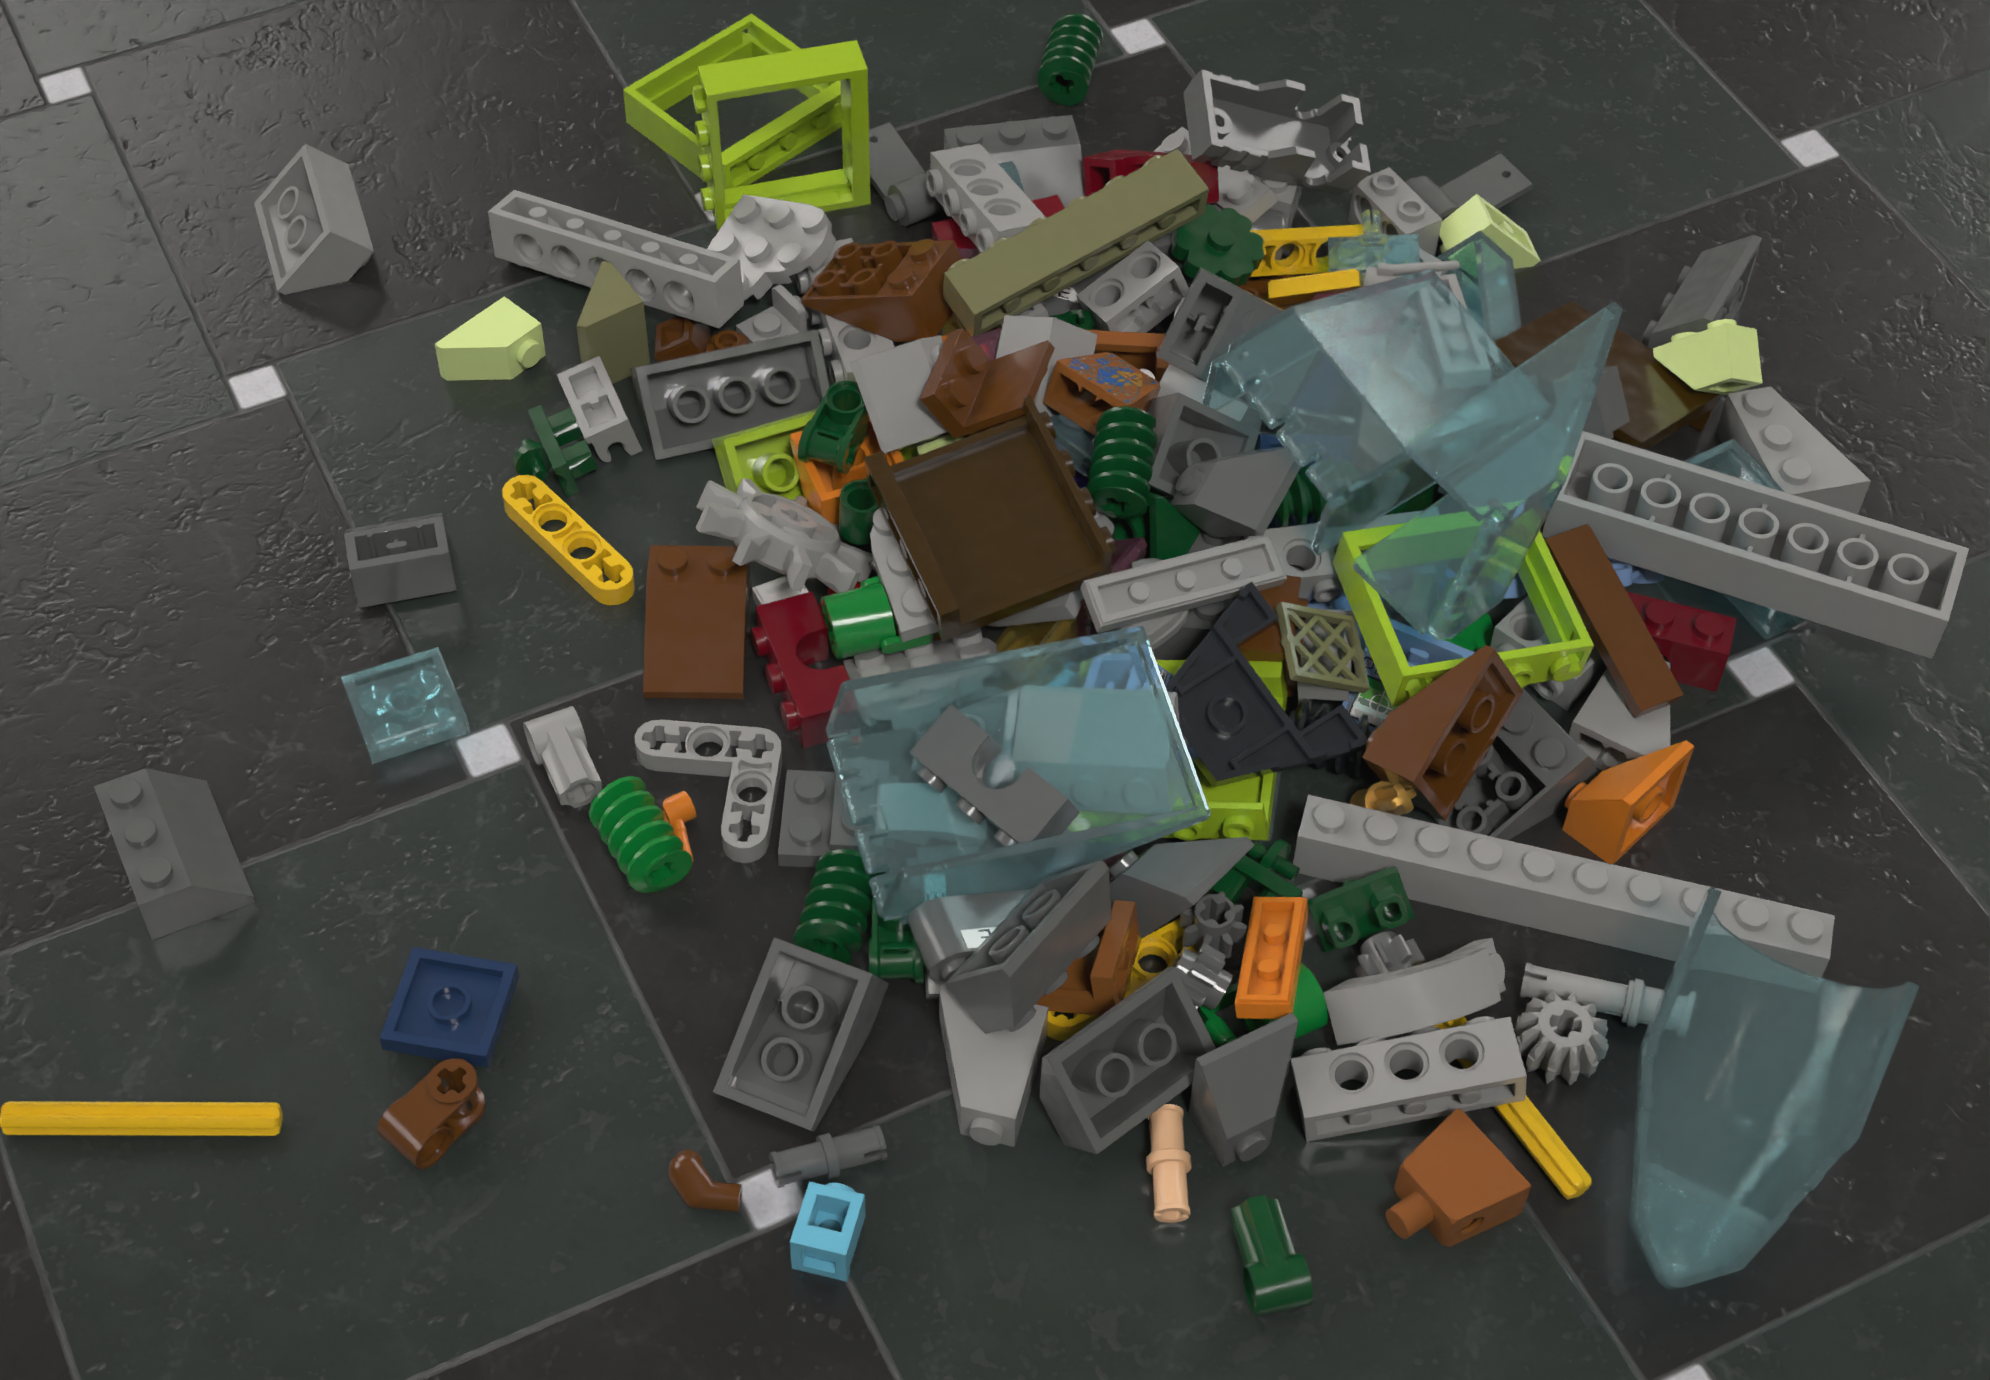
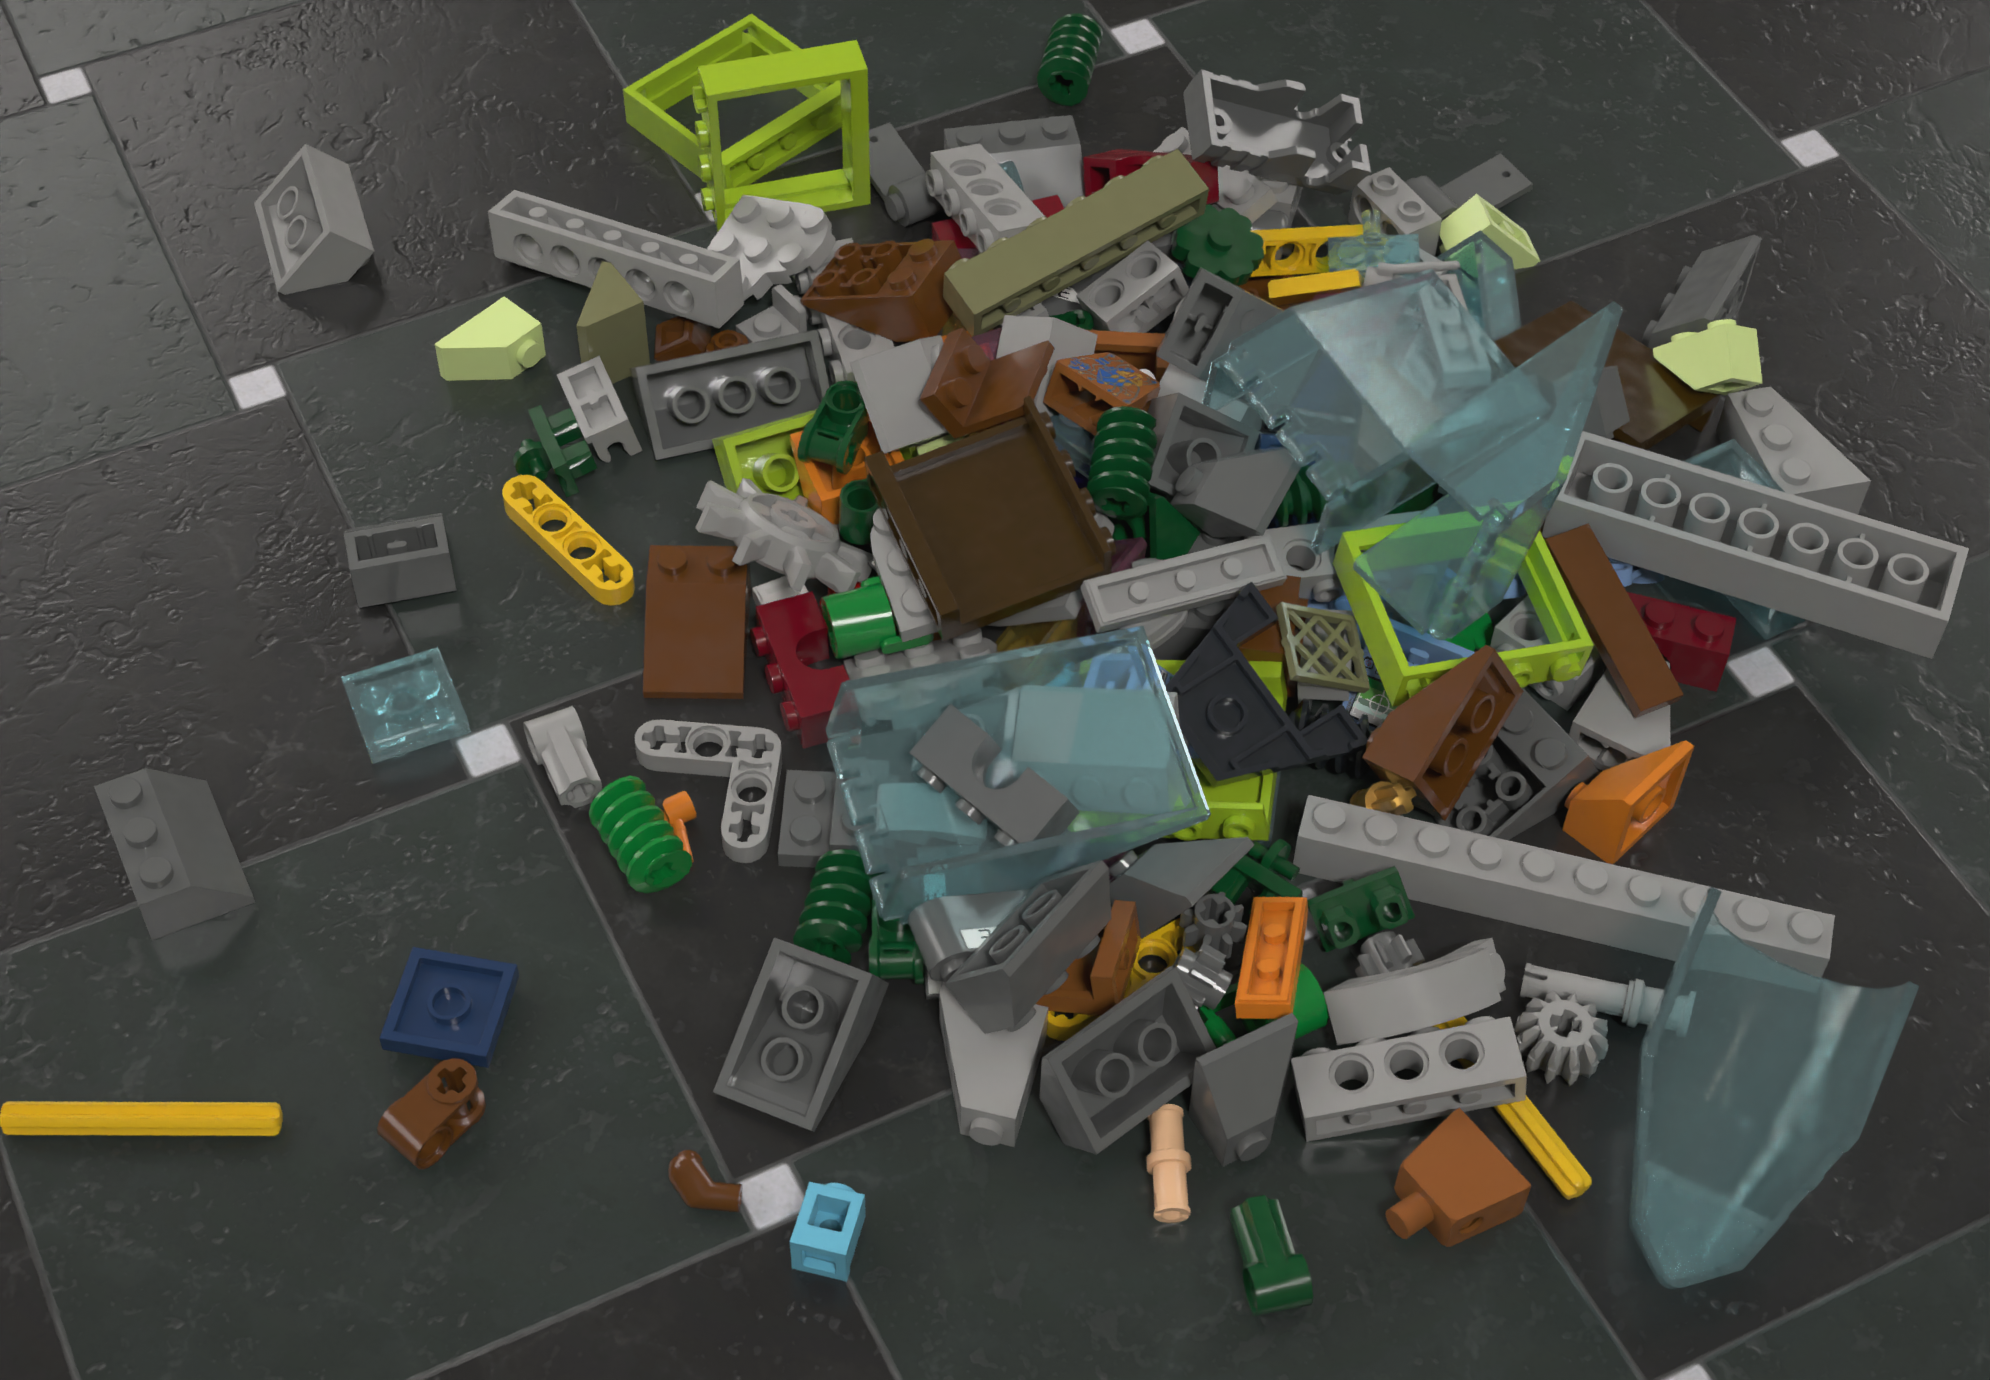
dark grey pin [769,1125,887,1188] -> none

